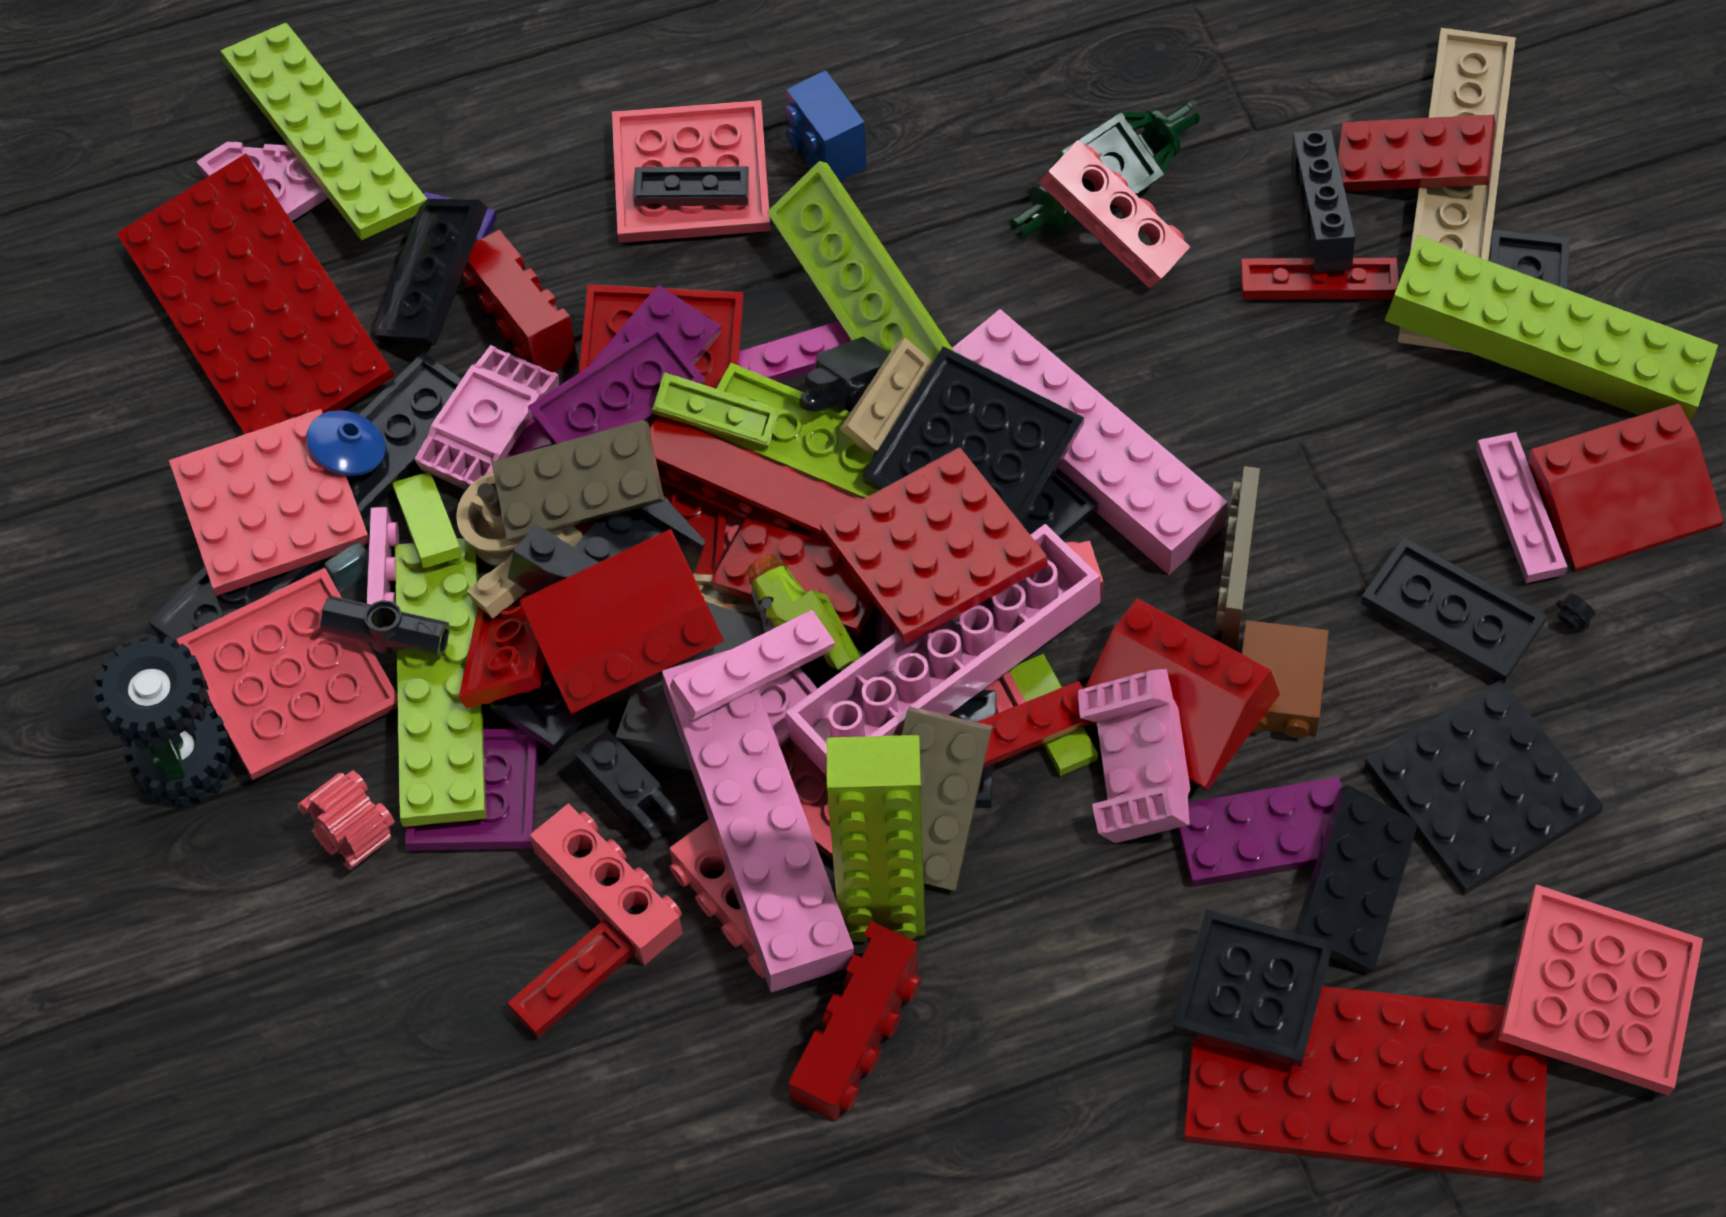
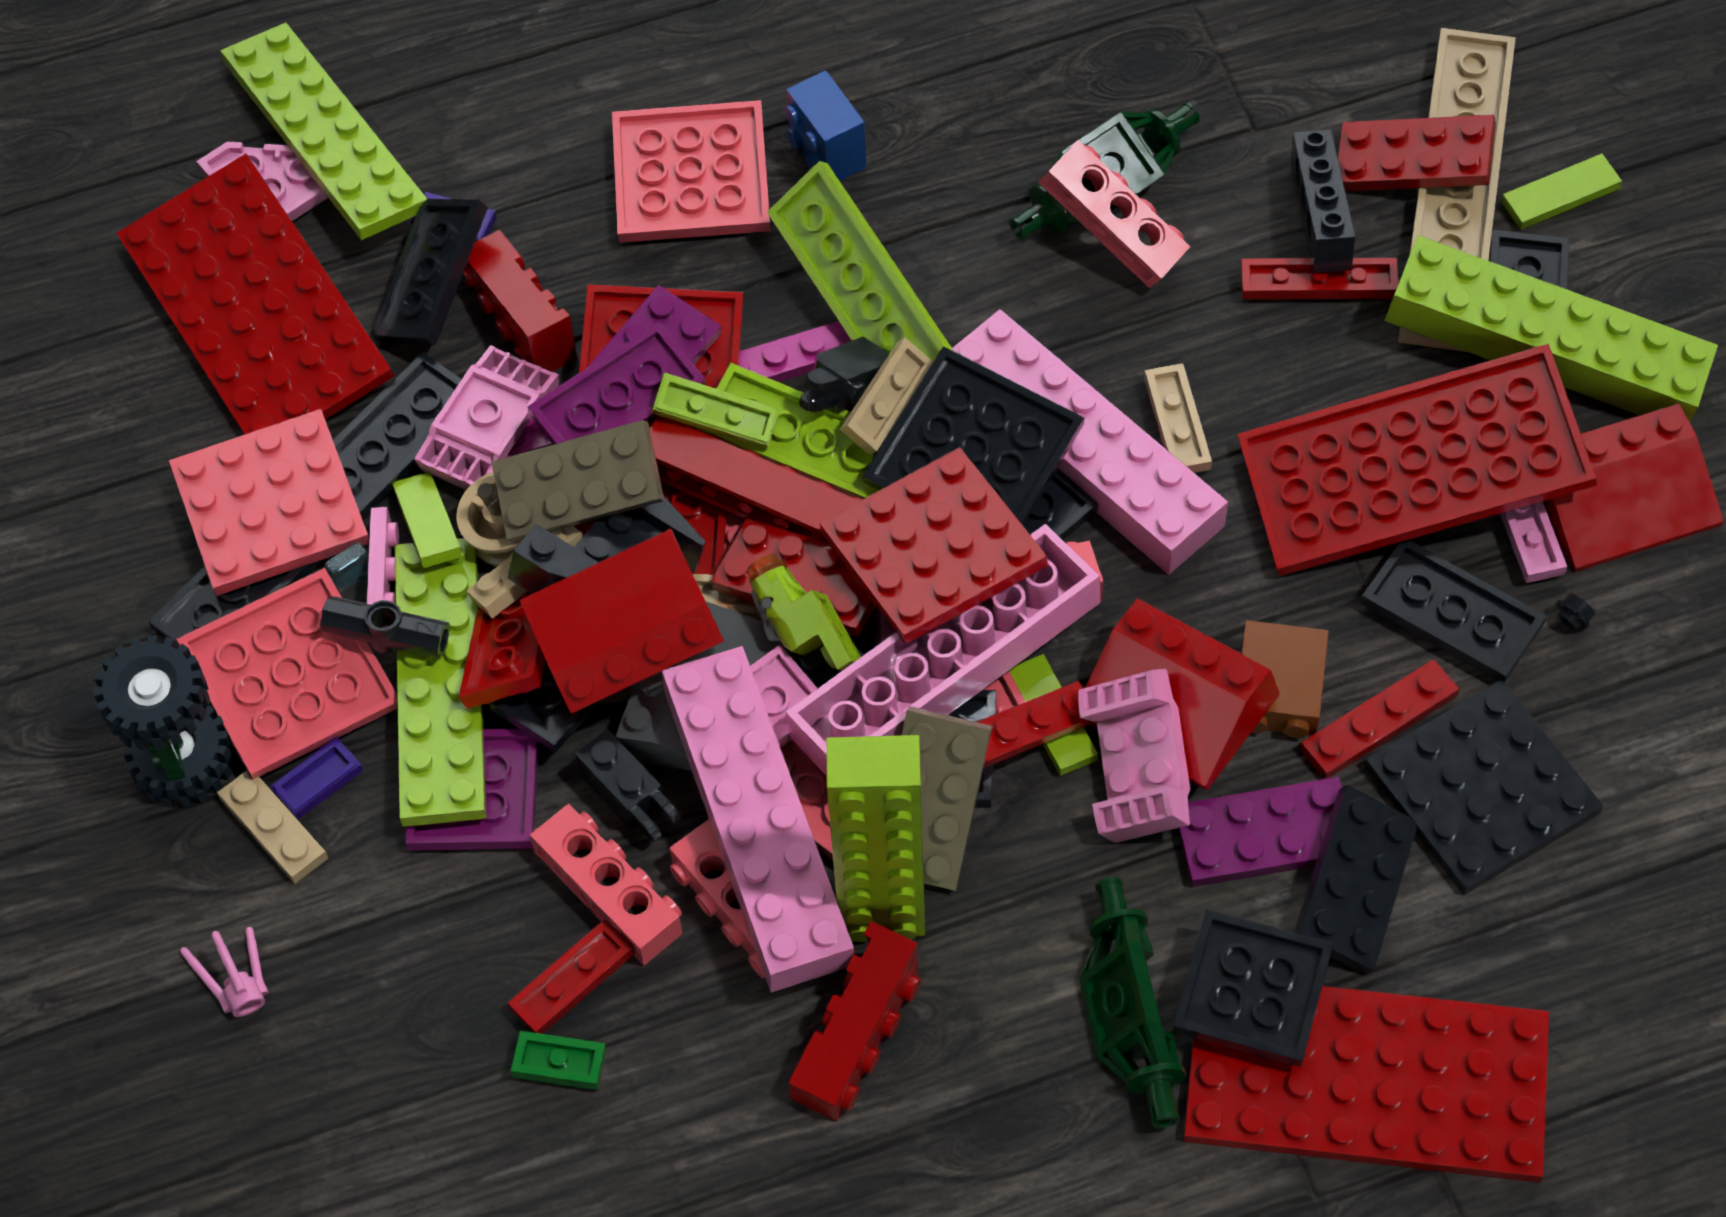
coral brick [298,770,395,870] -> none
blue dish [306,411,386,476] -> none
black tile [633,166,749,206] -> none
bright pink plate [670,610,835,720] -> none
dark tan plate [1214,466,1260,649] -> none
coral plate [1498,885,1703,1096] -> none
none -> bright pink plant [180,927,269,1017]
none -> tan plate [217,770,328,884]
none -> dark purple tile [270,737,363,820]
none -> green plate [511,1031,607,1090]
none -> dark green plate [1079,877,1186,1128]
none -> tan plate [1144,363,1212,473]
none -> red plate [1237,344,1597,576]
none -> red plate [1300,659,1459,779]
none -> lime tile [1501,154,1622,230]

